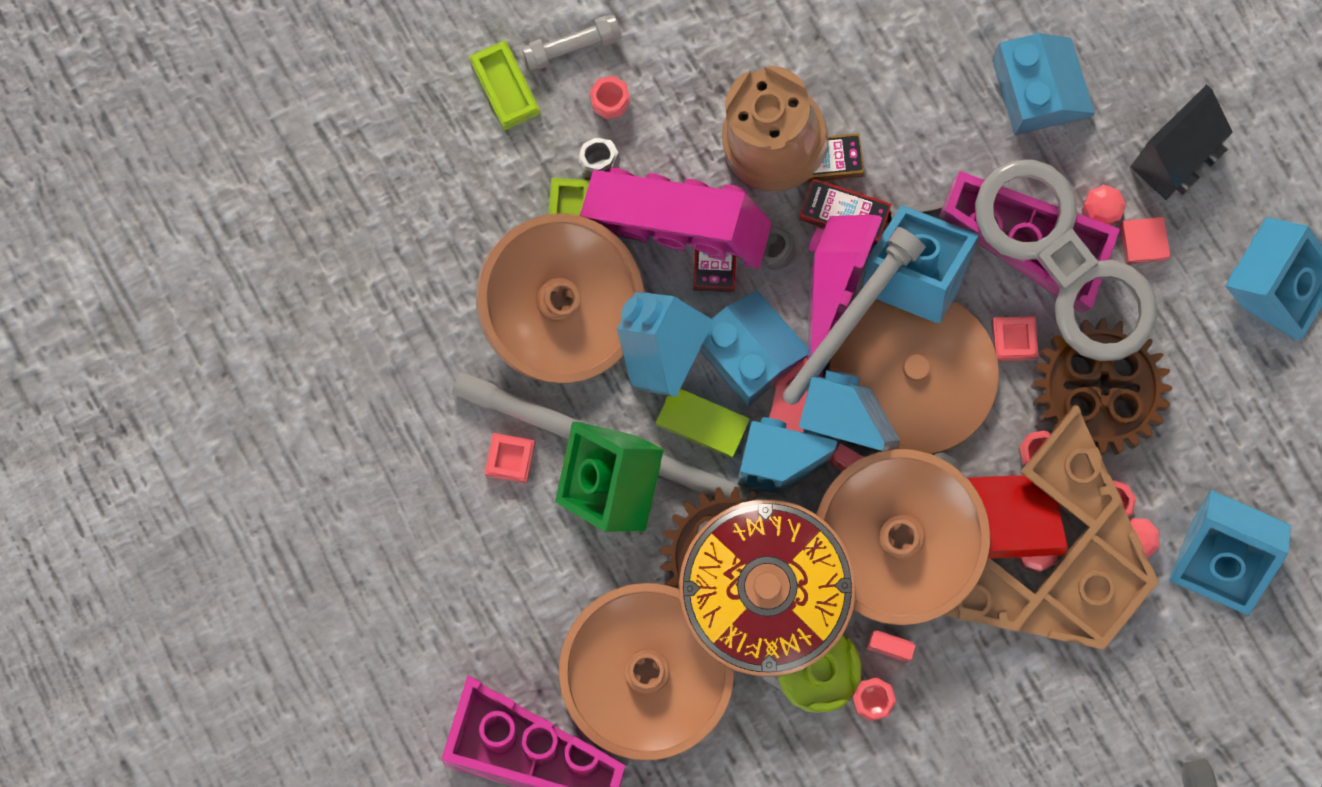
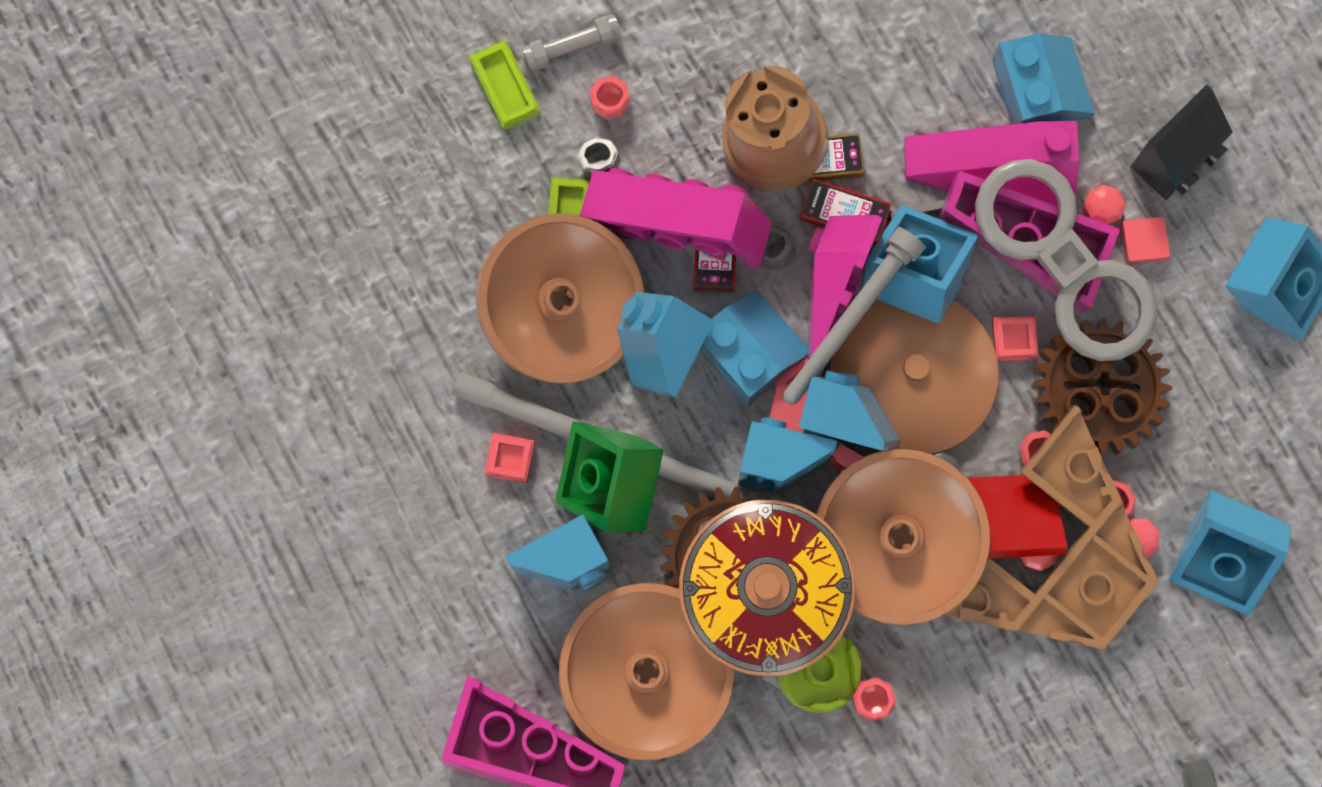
lime tile [656,388,750,459] -> none
coral tile [866,630,916,663] -> none
none -> dark azure slope [505,515,611,592]
none -> dark pink wedge [904,121,1079,206]

